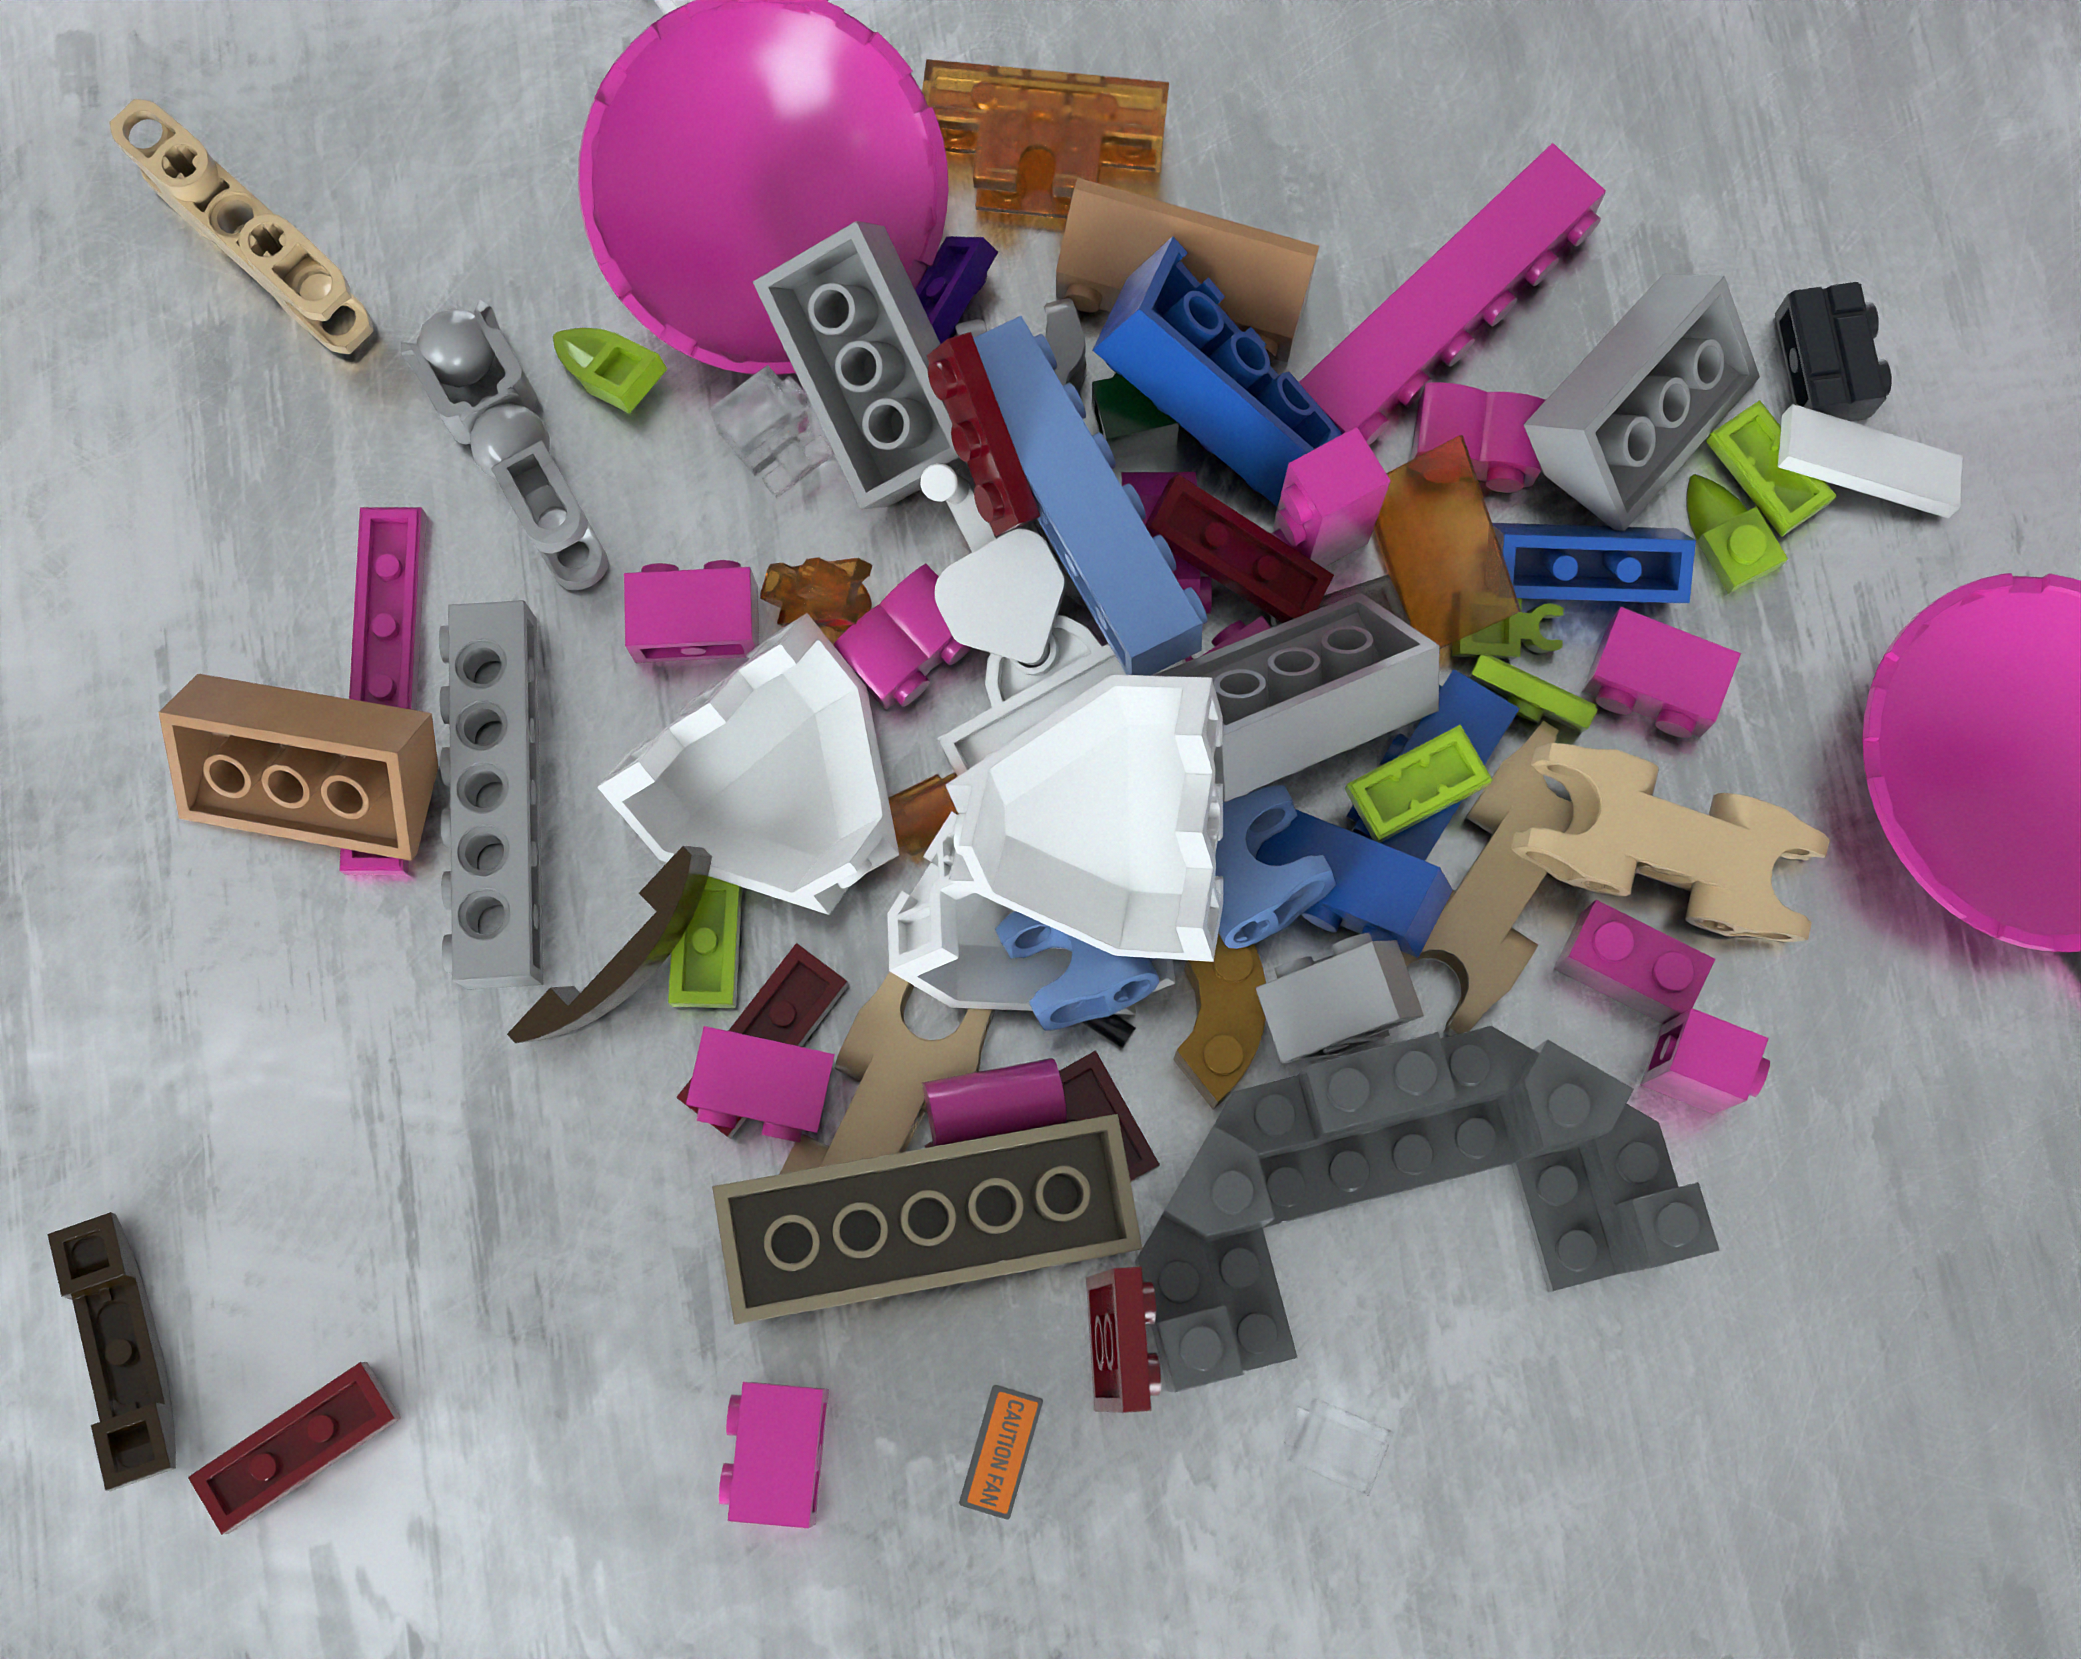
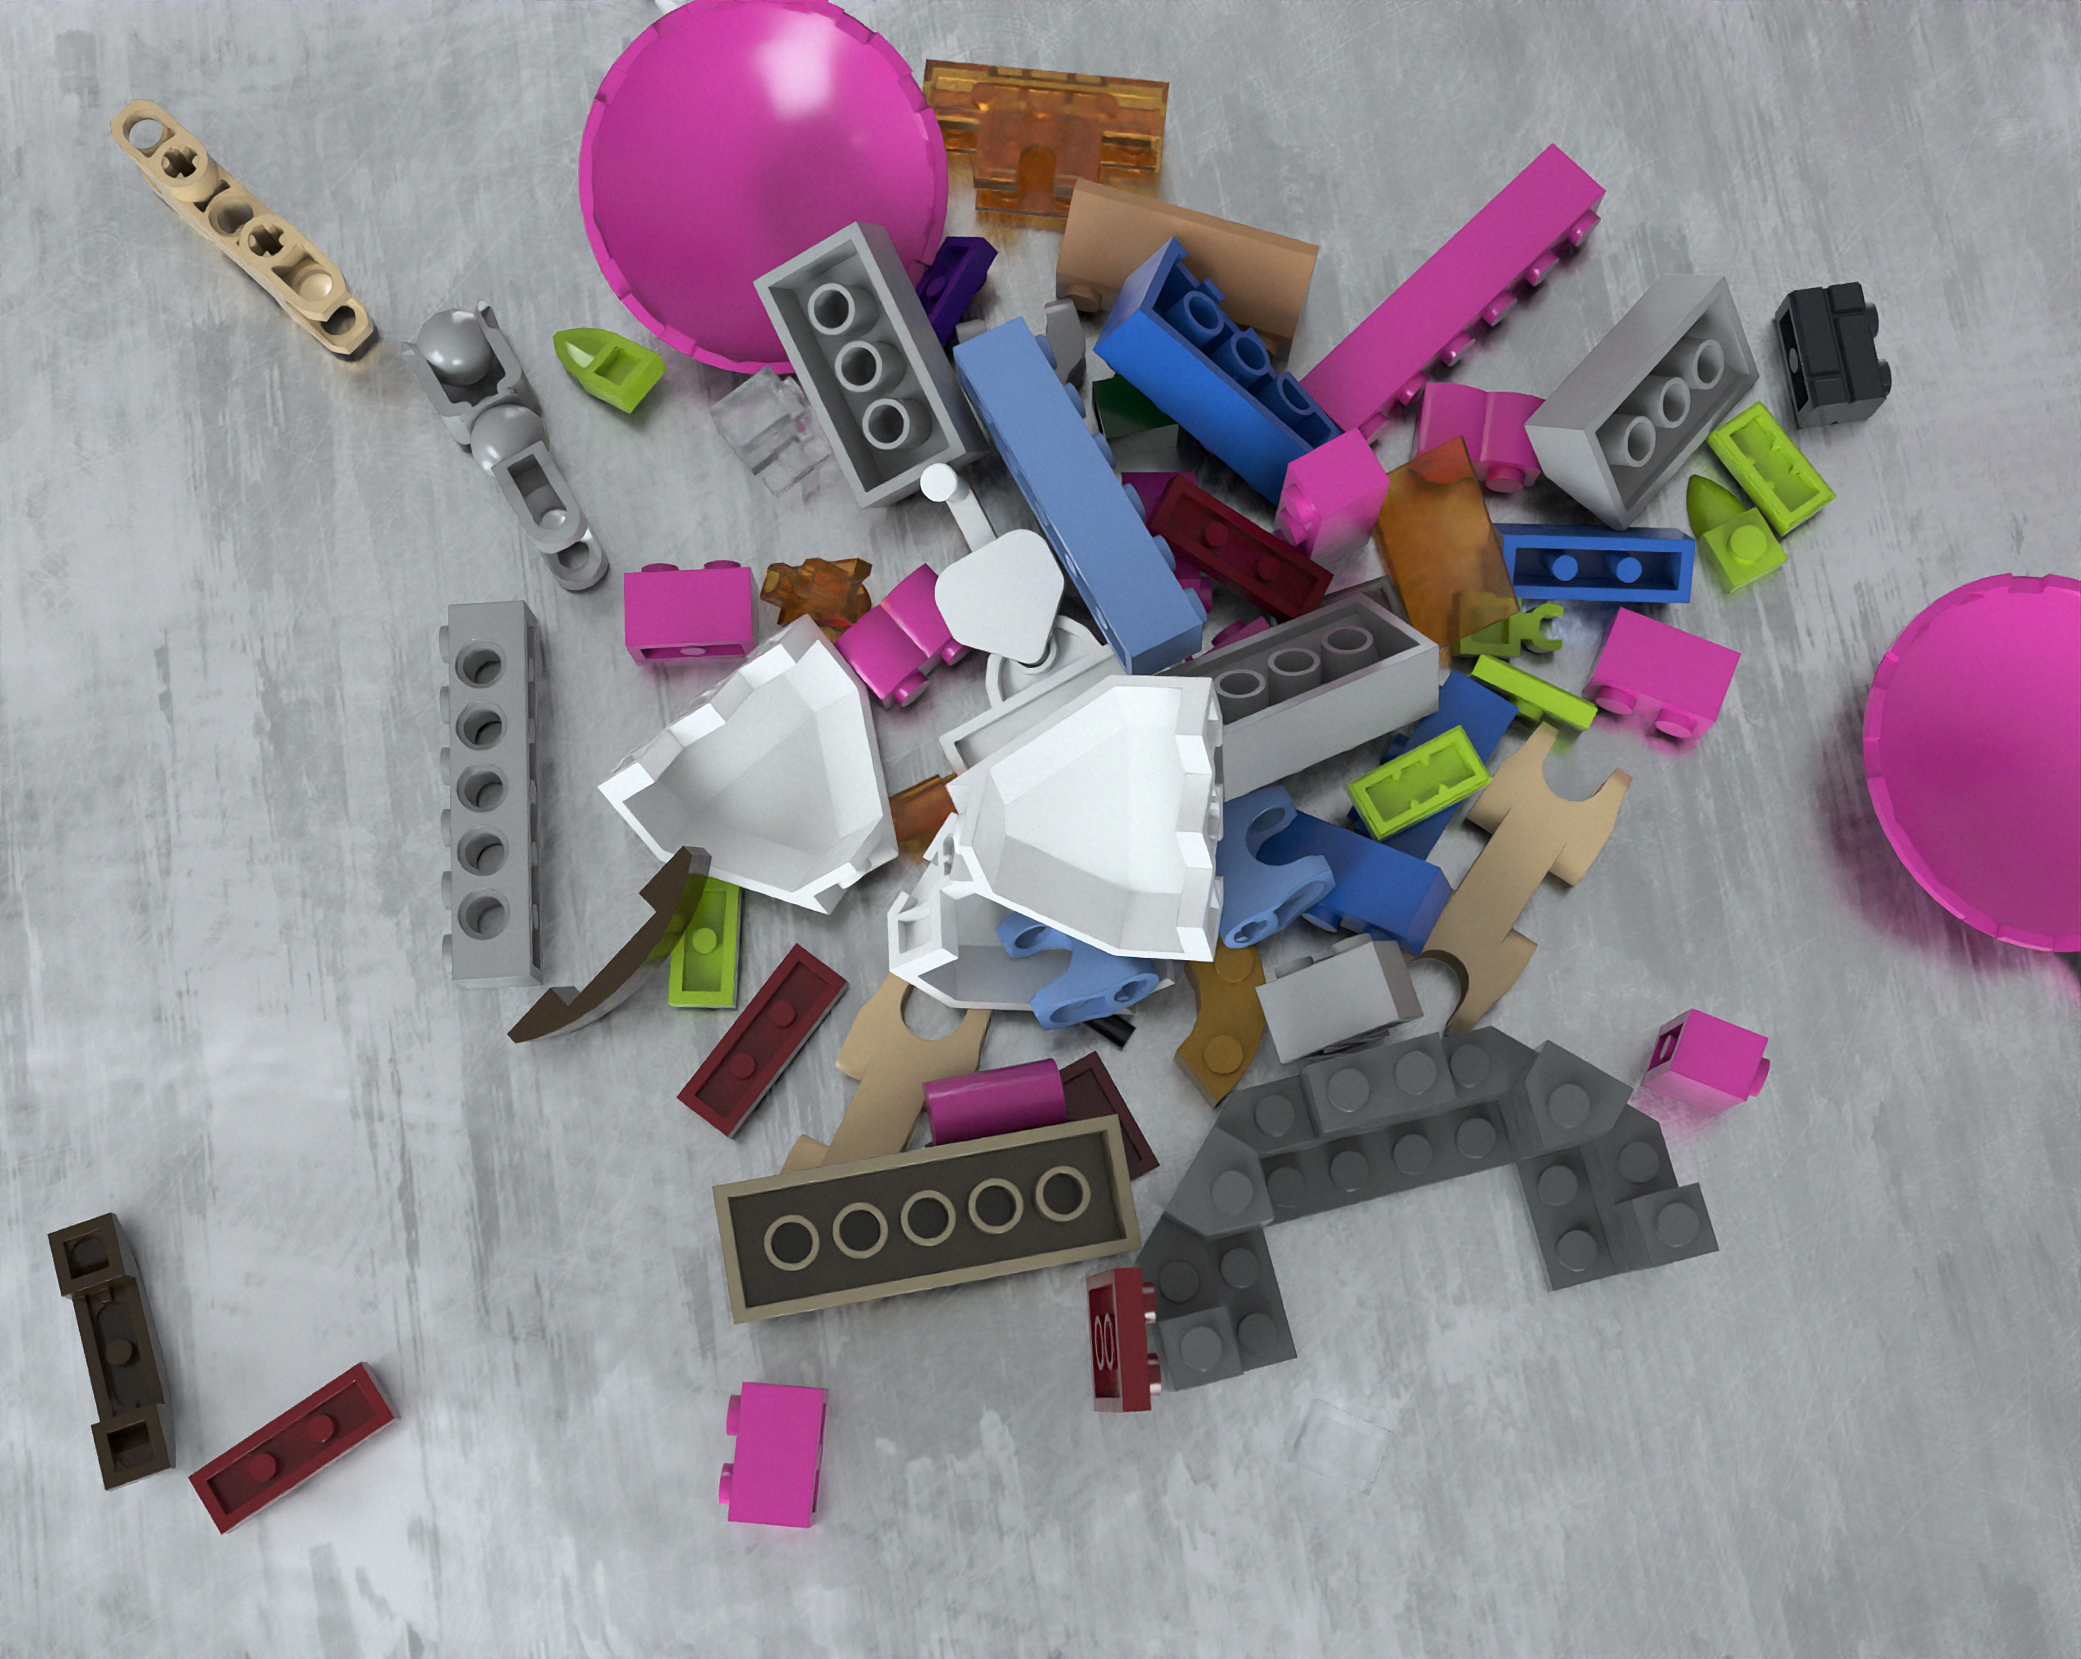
medium nougat slope [158,674,438,861] -> none
dark pink tile [339,507,427,875] -> none
dark pink brick [686,1026,835,1143] -> none
dark red plate [926,332,1040,536] -> none
sticker [959,1385,1043,1520] -> none
tan piece [1511,743,1830,942] -> none
dark pink brick [1554,900,1716,1024] -> none
white tile [1778,404,1963,518] -> none

